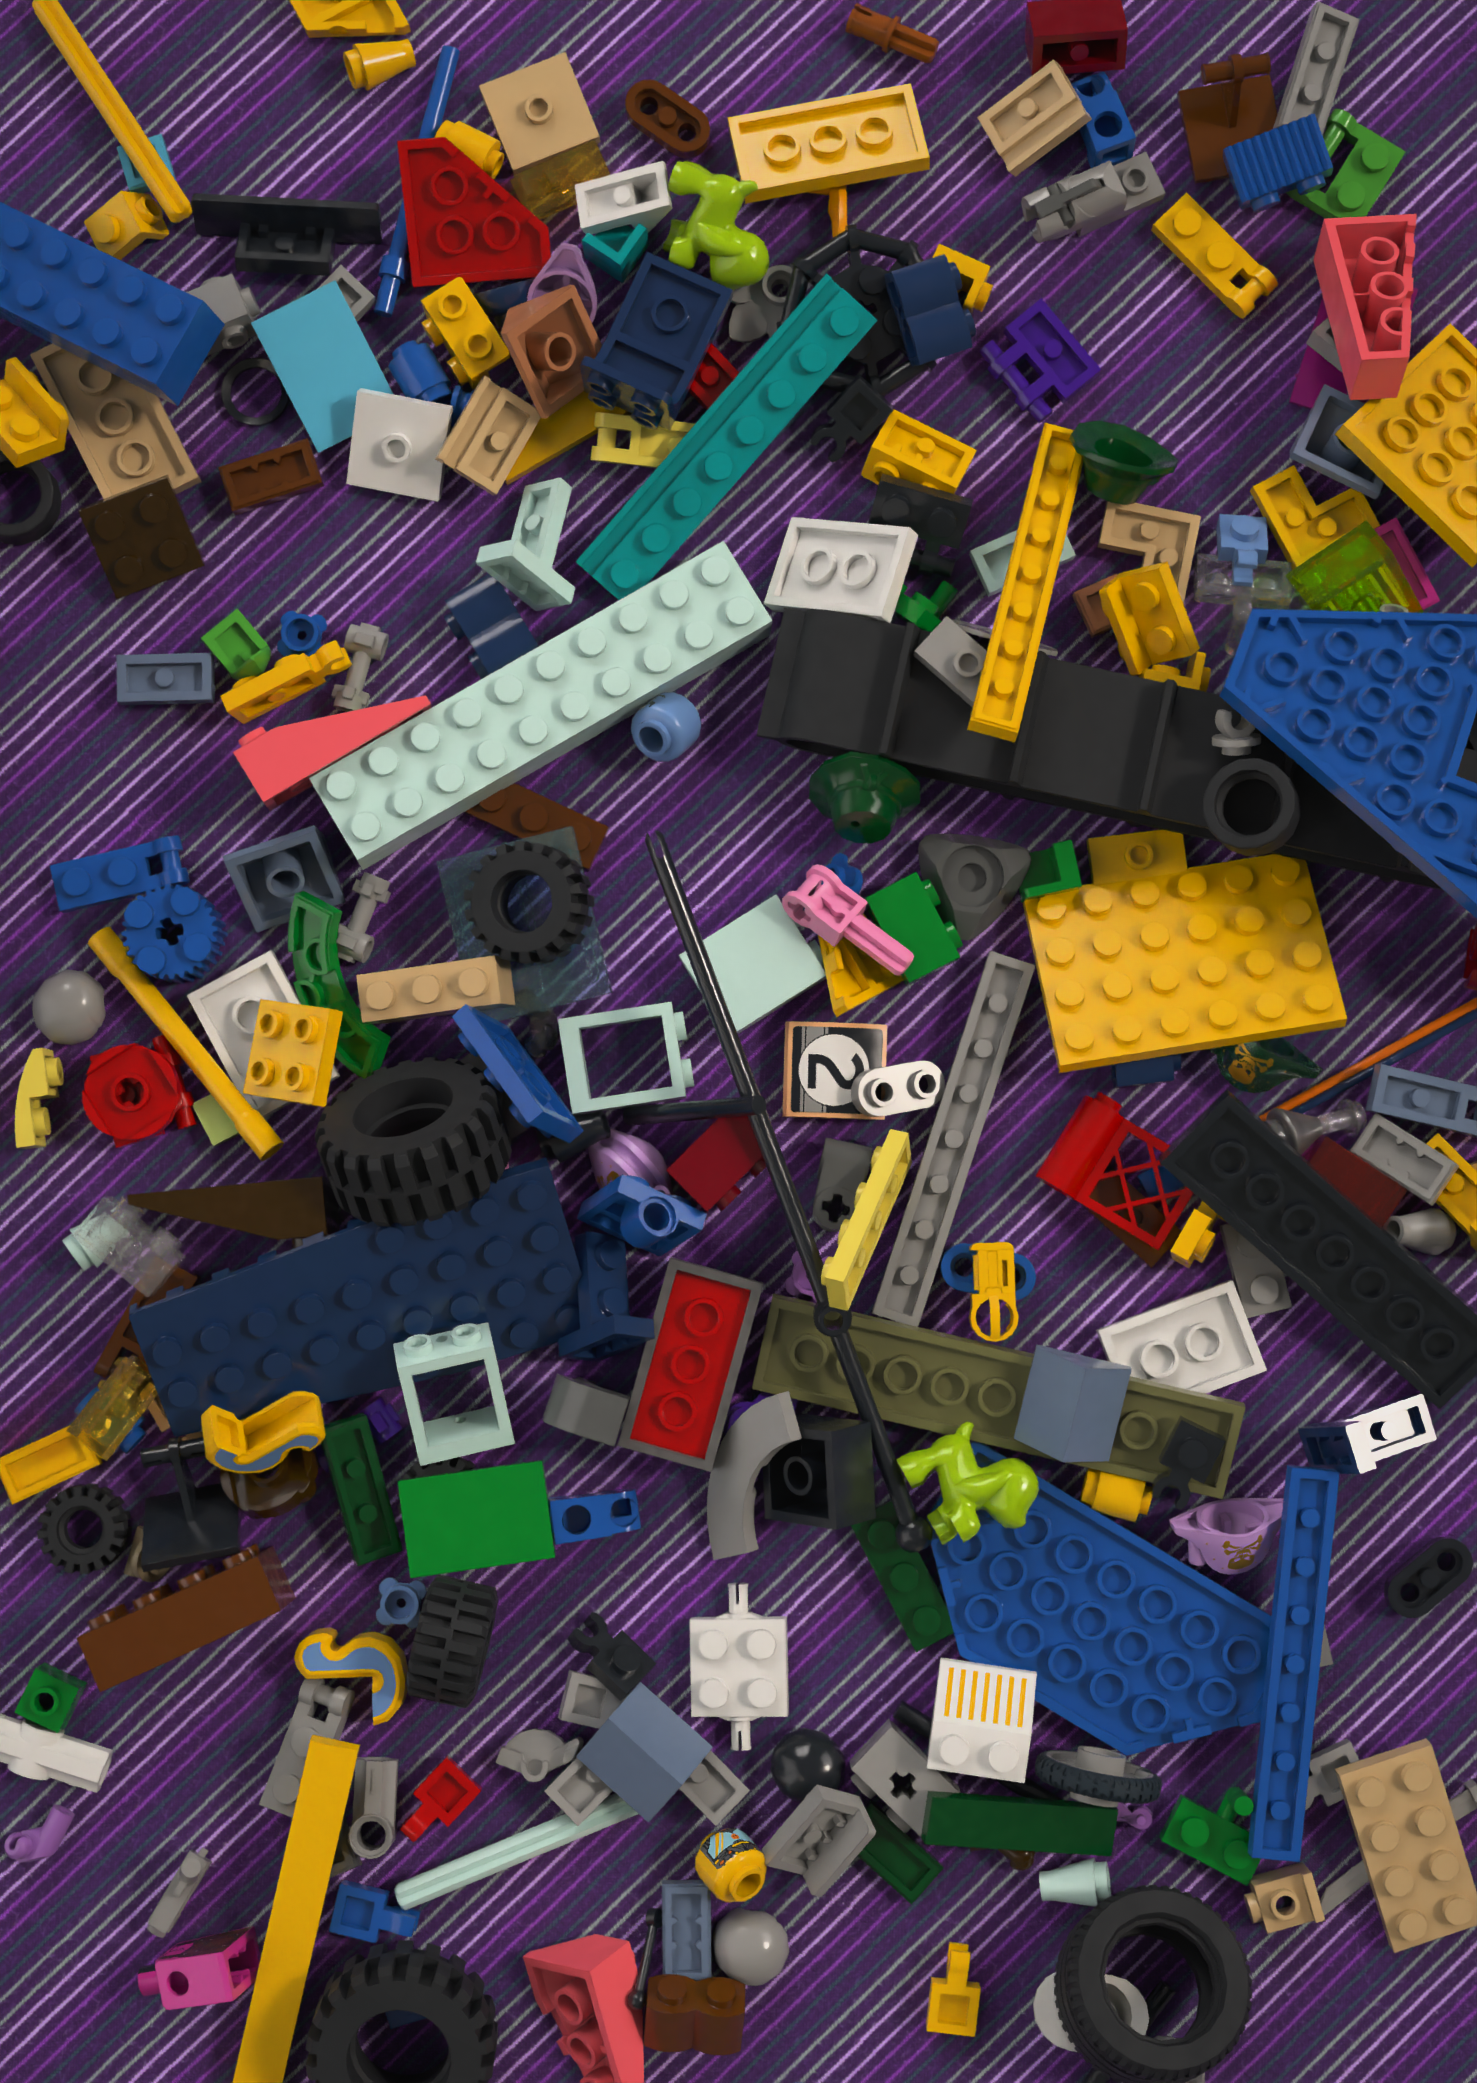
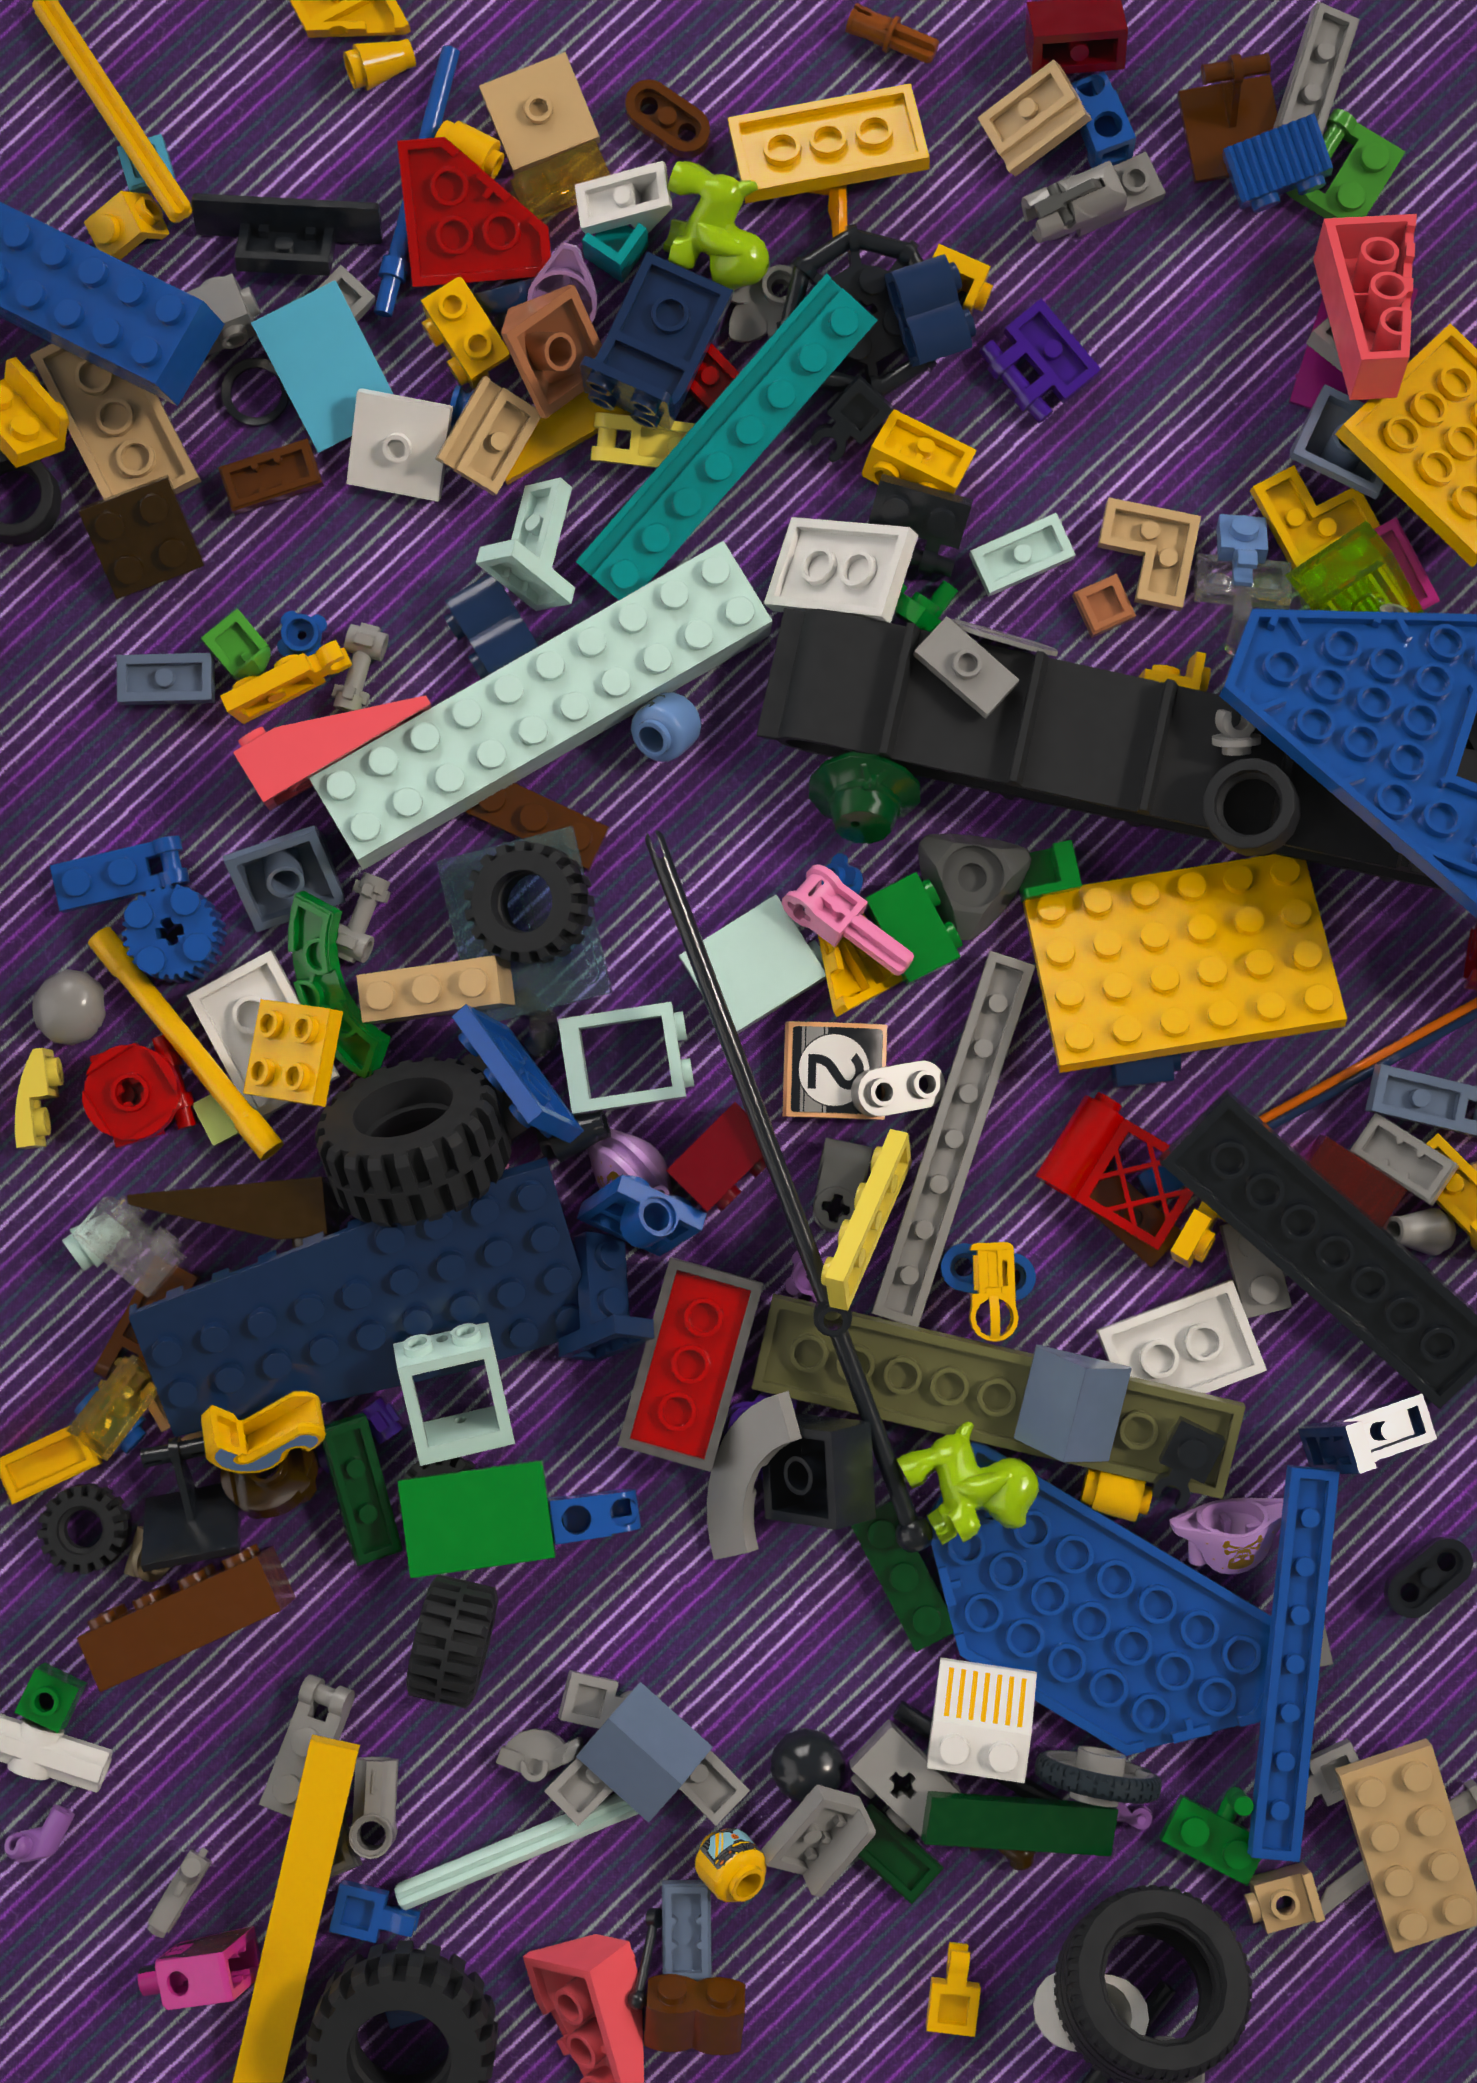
yellow animal [294,1628,408,1726] -> none
medium blue plate [376,1577,427,1628] -> none
blue brick [388,340,452,404] -> none
red plate [400,1755,482,1843] -> none
dark grey brick [542,1373,630,1447] -> none
black plate [568,1612,657,1701] -> none
black bar [623,1095,766,1126] -> none
white plate [690,1583,789,1751] -> none
light grey hair [711,1908,789,1986] -> none
yellow tile [967,423,1083,742] -> none
light aqua cone [1039,1857,1111,1907] -> none
dark green hat [1069,421,1178,505] -> none
yellow plate [1086,830,1188,885] -> none
yellow bracket [1099,561,1200,676] -> none
yellow plate [1151,192,1278,319] -> none
clear green hat [1208,1037,1323,1093] -> none
piece [1263,1099,1367,1155] -> none

